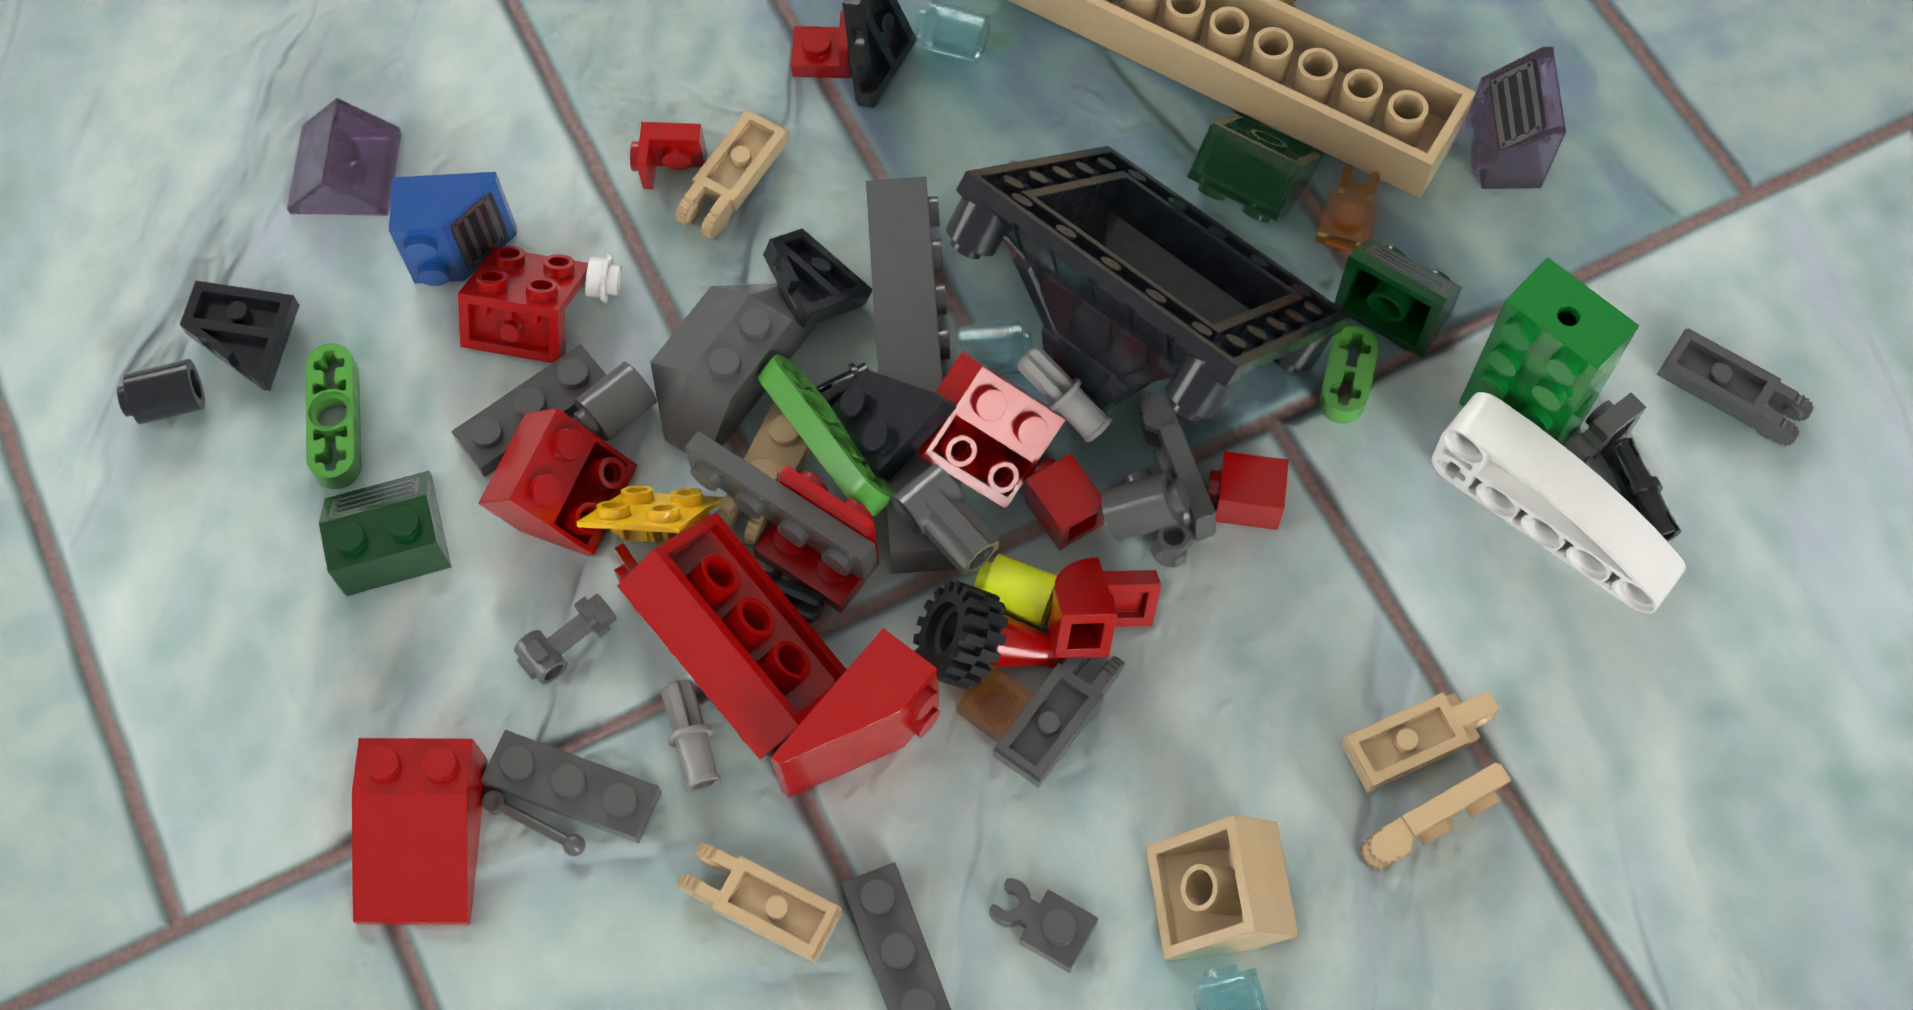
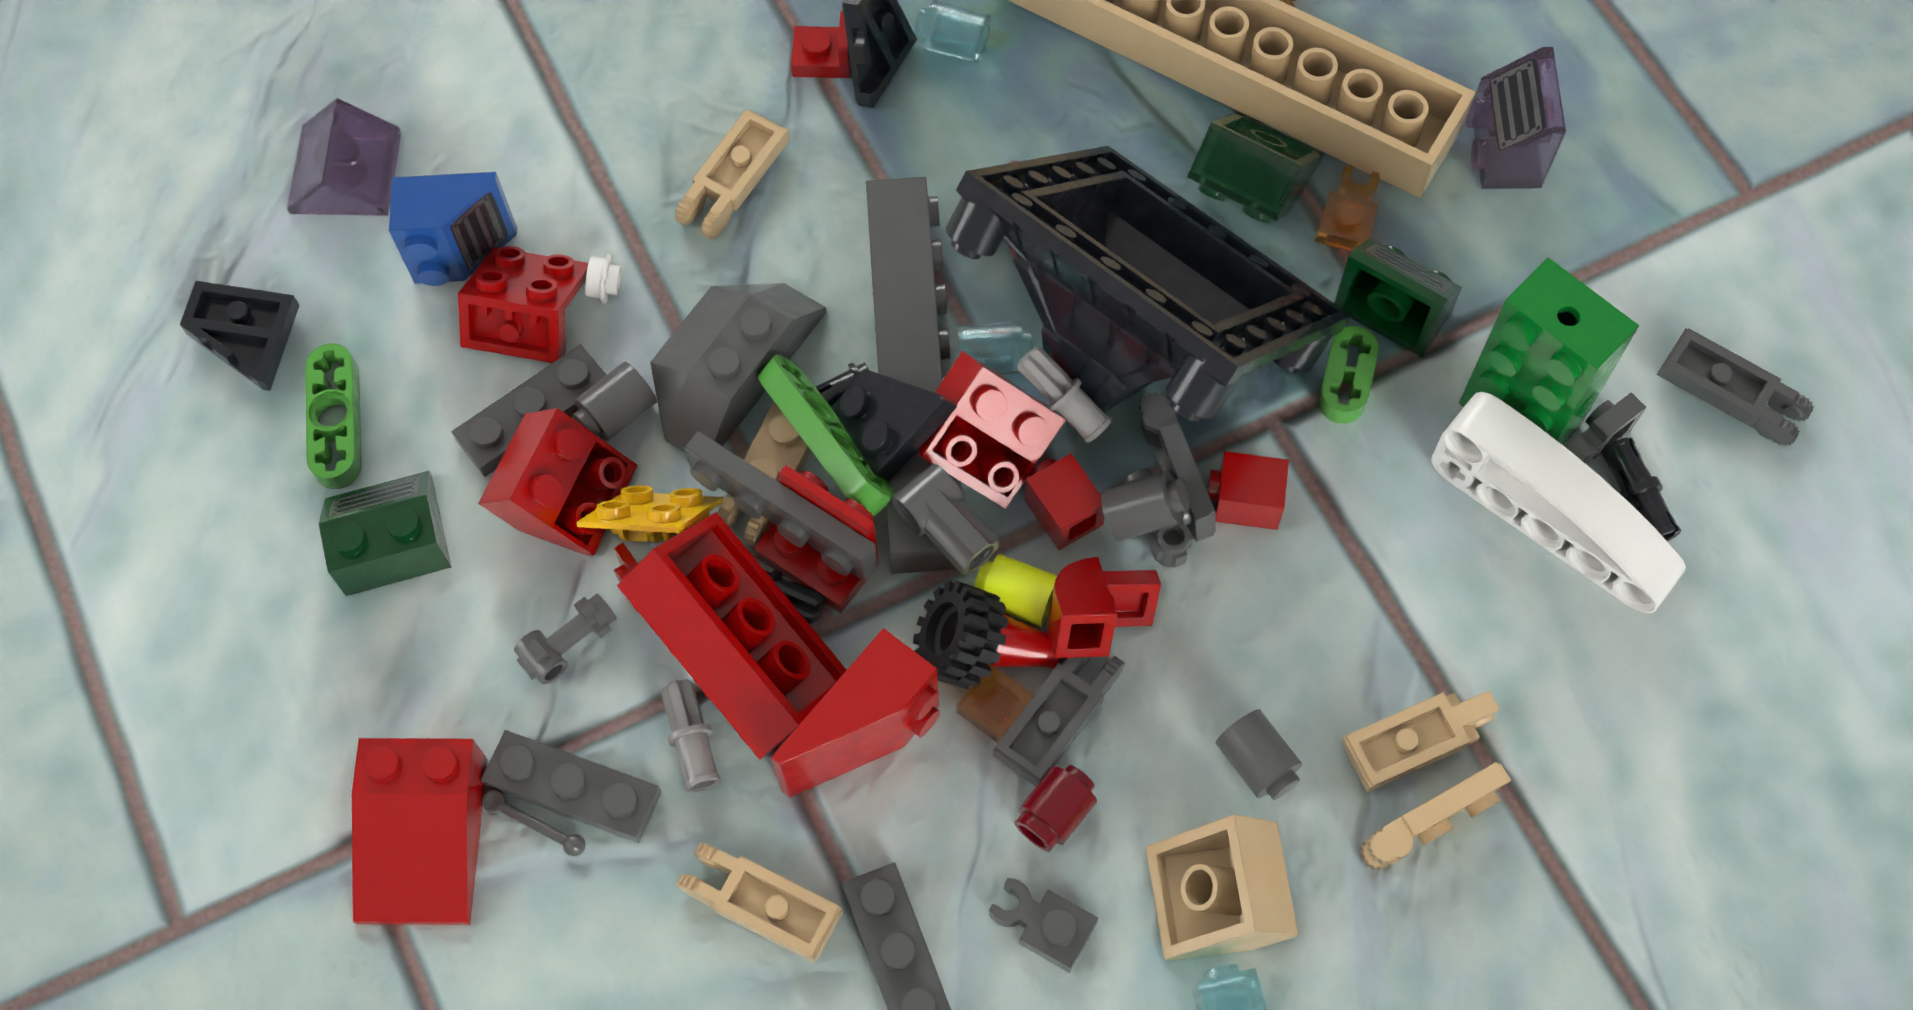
black brick [117,359,205,425] -> none
red bracket [630,122,707,189] -> none
black wing [763,228,873,329] -> none
none -> dark red brick [1014,765,1097,852]
none -> dark grey brick [1215,709,1302,800]

